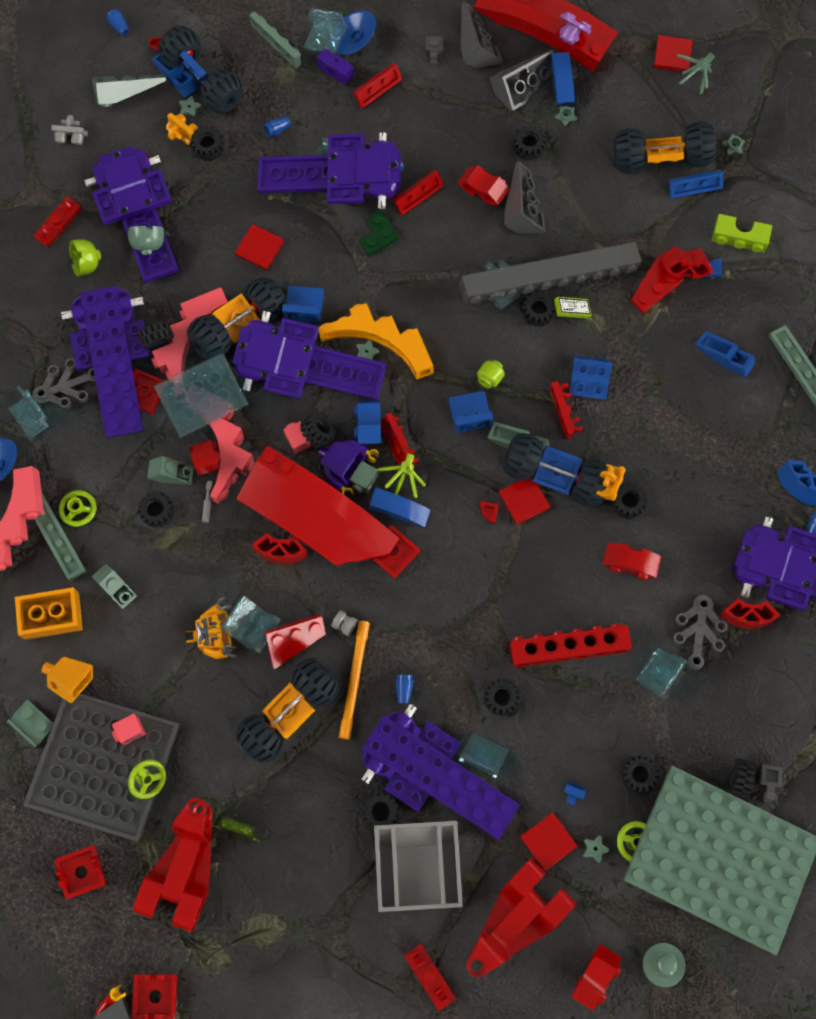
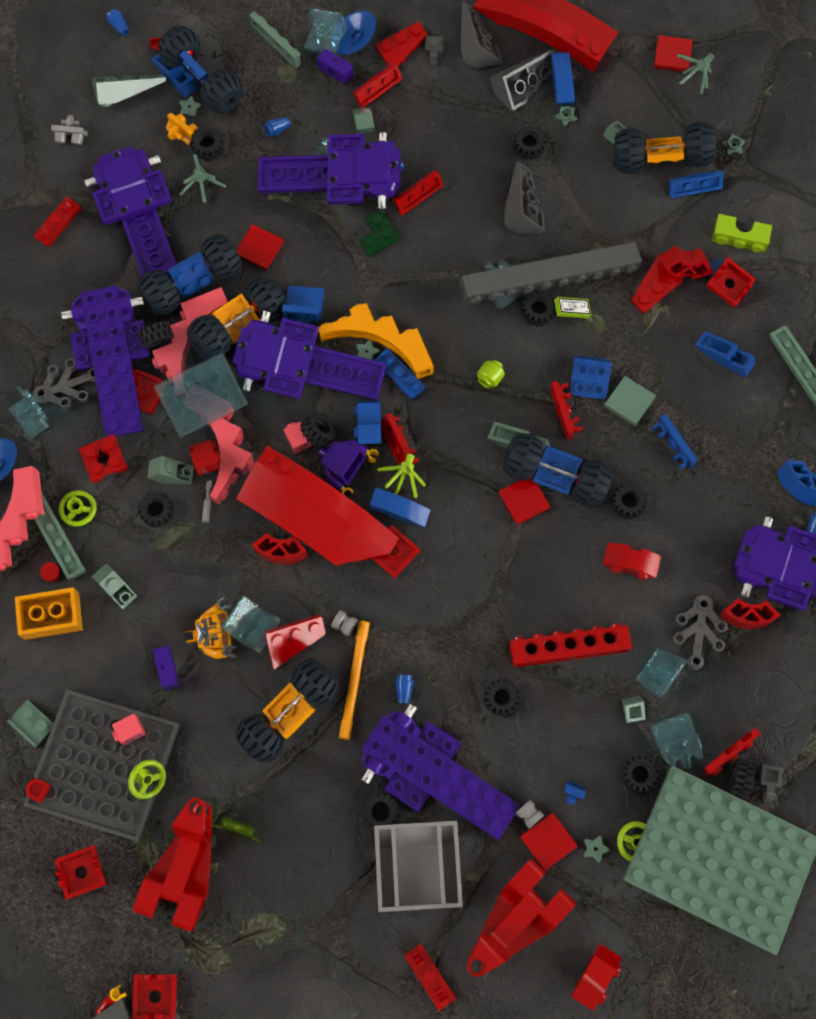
light orange torso [41,657,93,704] -> none
lime cylinder [69,239,101,276] -> none
sand green cylinder [128,226,164,255] -> none
sand green brick [350,461,379,494] -> none
blue bracket [448,391,493,433] -> none
red brick [457,166,510,205] -> none
clear light blue slope [459,732,509,778] -> none
red tile [480,501,499,524] -> none
medium lavender plate [560,12,592,44] -> none
light orange hips [595,464,626,501] -> none
sand green plate [643,943,686,987] -> none
none -> red tile [26,779,52,803]
none -> red tile [40,562,61,583]
none -> red brick [78,434,129,484]
none -> black plate [138,234,242,315]
none -> dark purple piece [152,645,180,691]
none -> sand green plant [179,154,226,203]
none -> sand green slope [352,107,375,134]
none -> blue plate [374,349,425,400]
none -> red wing [375,21,427,66]
none -> light grey wheel [516,800,544,829]
none -> sand green slope [603,121,626,144]
none -> sand green tile [604,376,656,426]
none -> sand green slope [621,696,646,723]
none -> clear light blue plate [650,712,703,769]
none -> blue plate [652,414,698,470]
none -> red wing [701,728,761,777]
none -> red piece [705,257,756,308]

